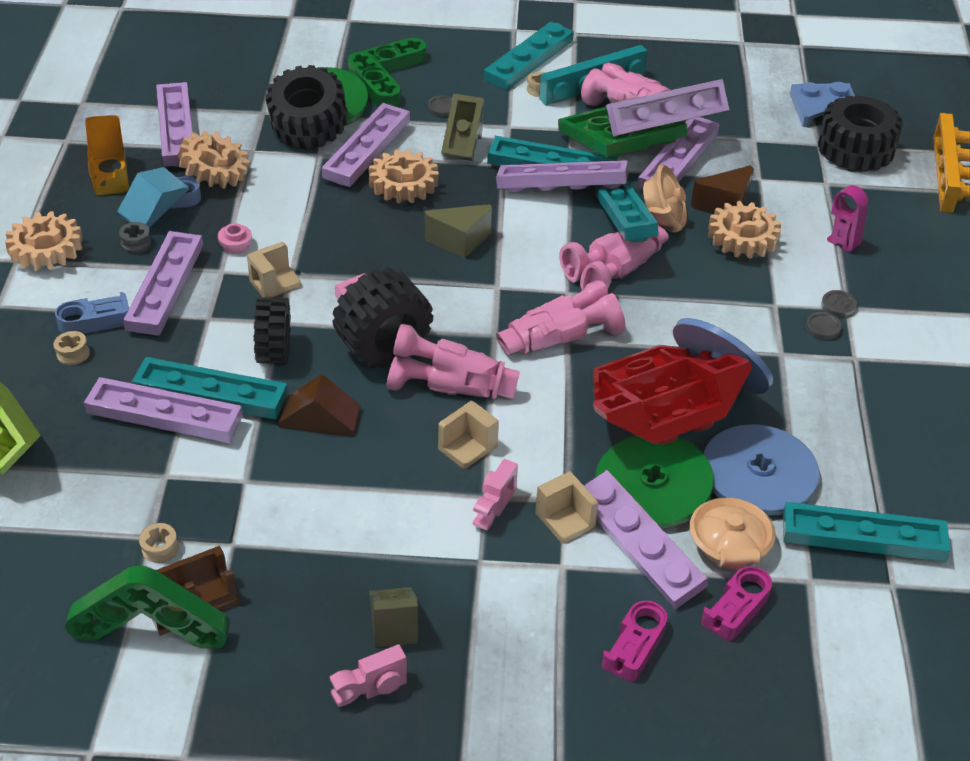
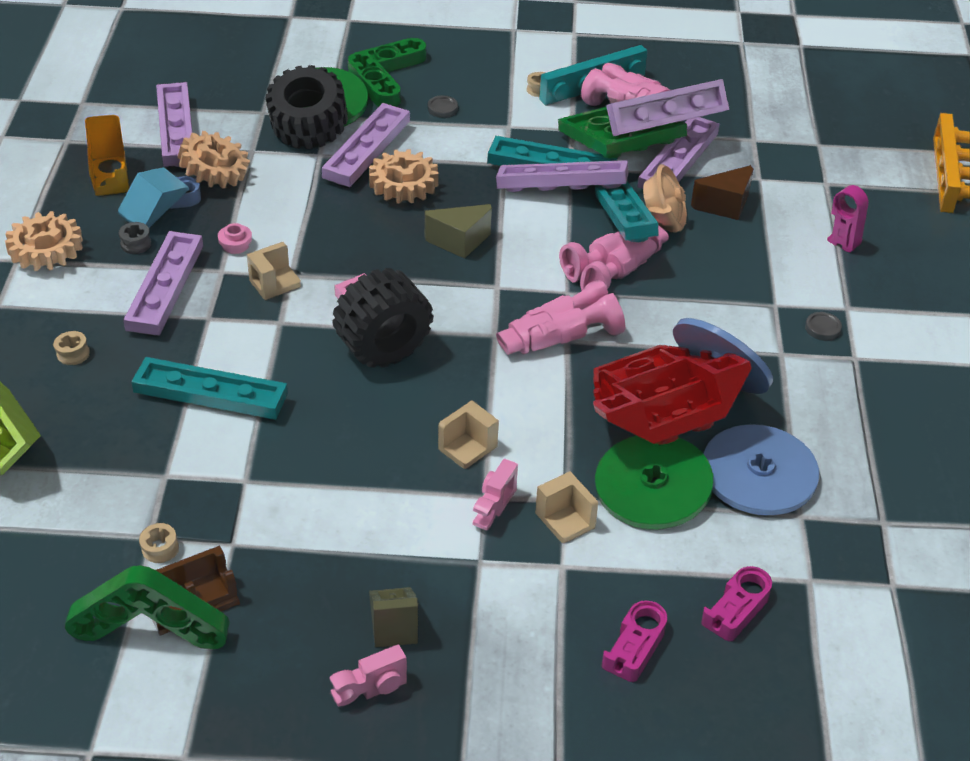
medium blue piece [55,292,129,334] -> none
lavender plate [84,377,243,443] -> none
black tyre [253,297,291,364] -> none
reddish brown slope [278,374,361,437] -> none
bright pink piece [386,324,520,399] -> none
olive slope [441,93,484,161] -> none
teal plate [483,22,574,90] -> none
lavender plate [584,470,708,610] -> none
light nougat piece [690,497,776,570] -> none
light nougat gear [708,201,782,259] -> none
teal plate [783,502,950,562] -> none
medium blue wing [790,82,855,127] -> none
black tyre [818,96,903,171] -> none
flat silver piece [821,290,857,318] -> none

